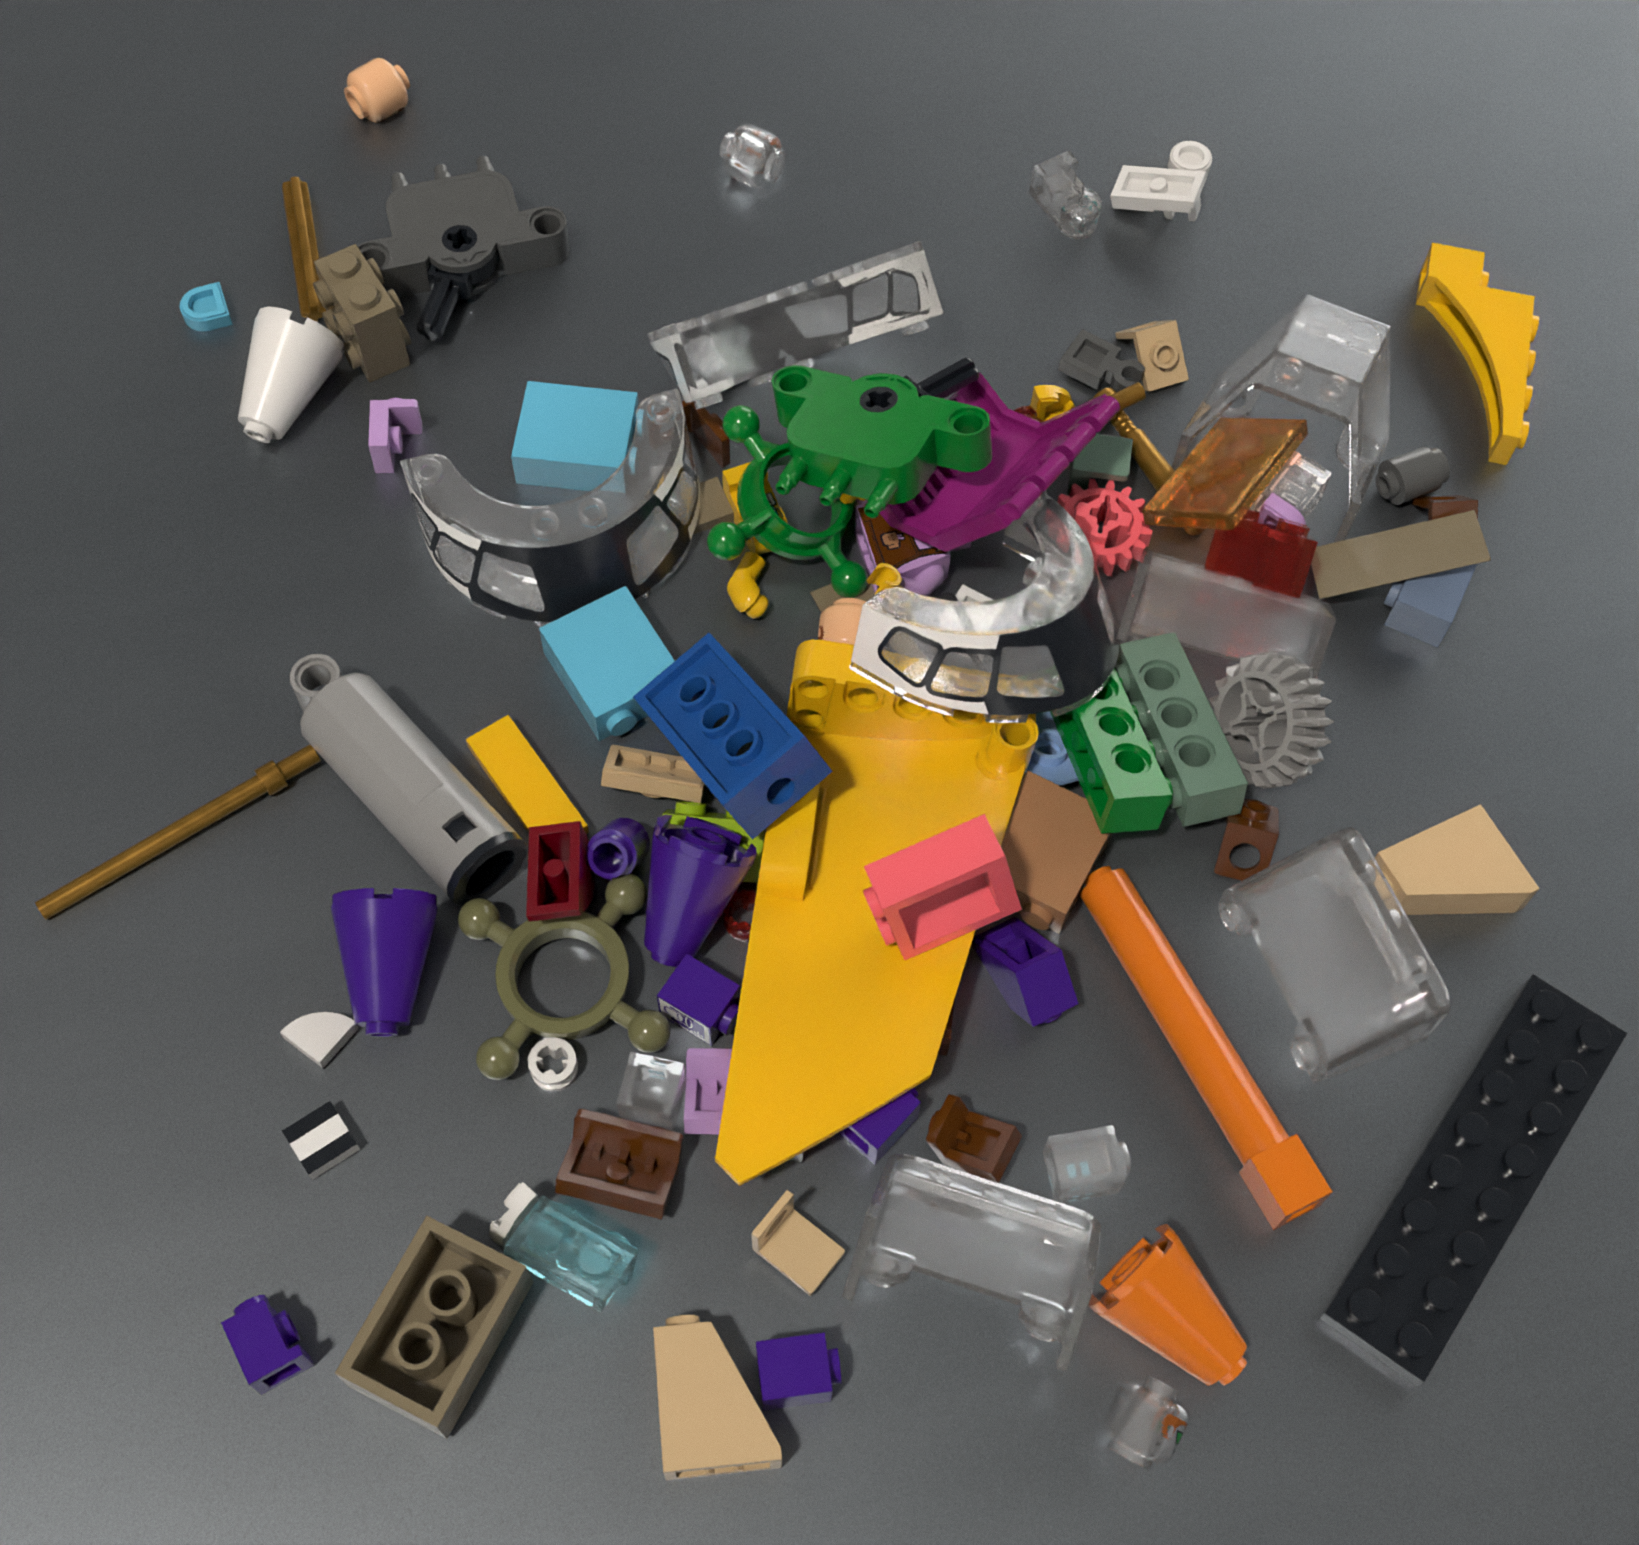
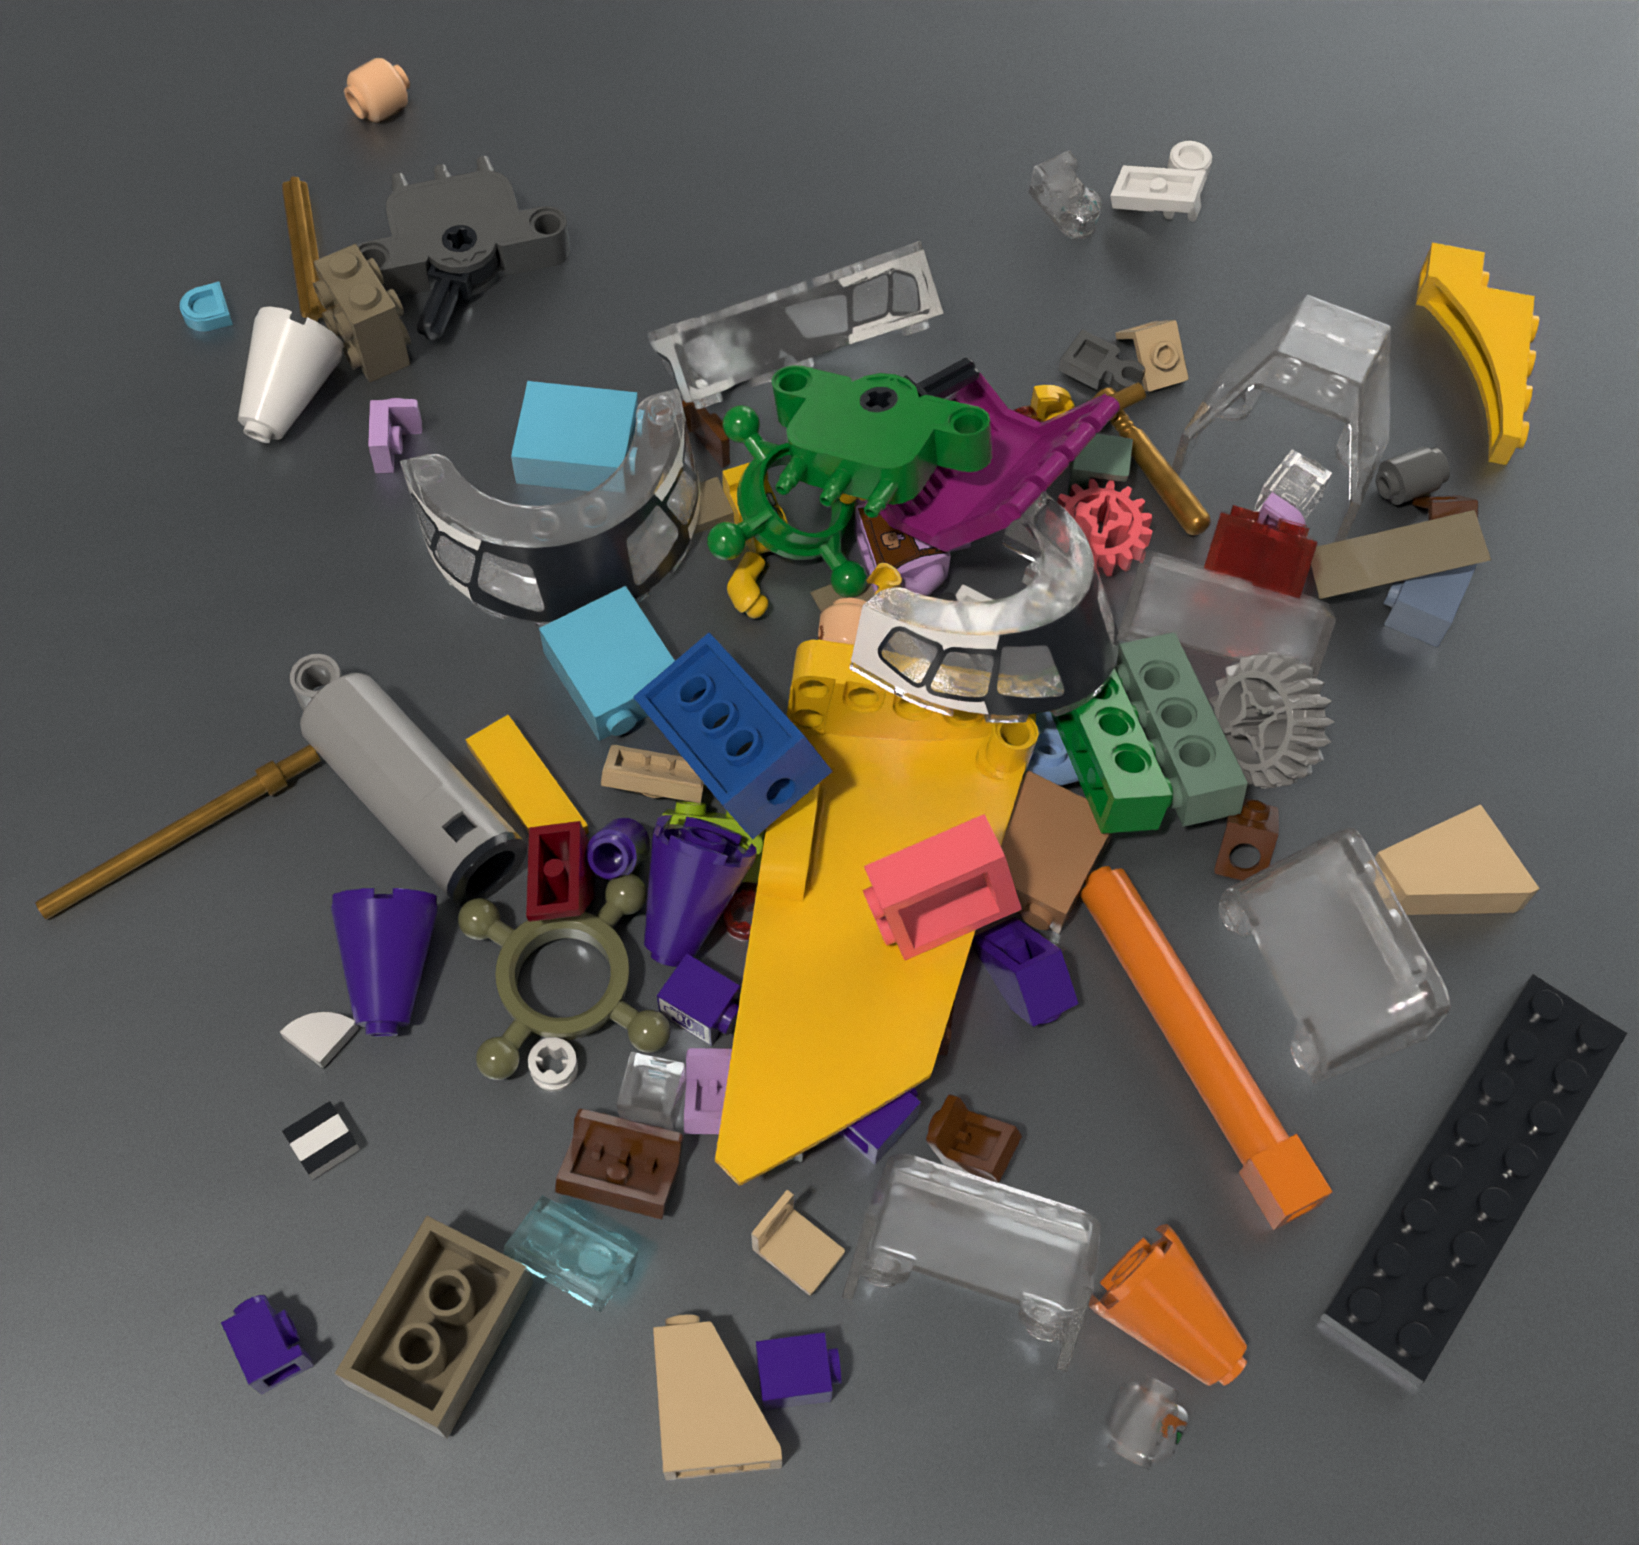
white tile [489,1182,542,1250] -> none
clear head [719,123,786,188] -> none
clear brick [1042,1125,1131,1204] -> none
clear orange tile [1142,418,1308,530] -> none

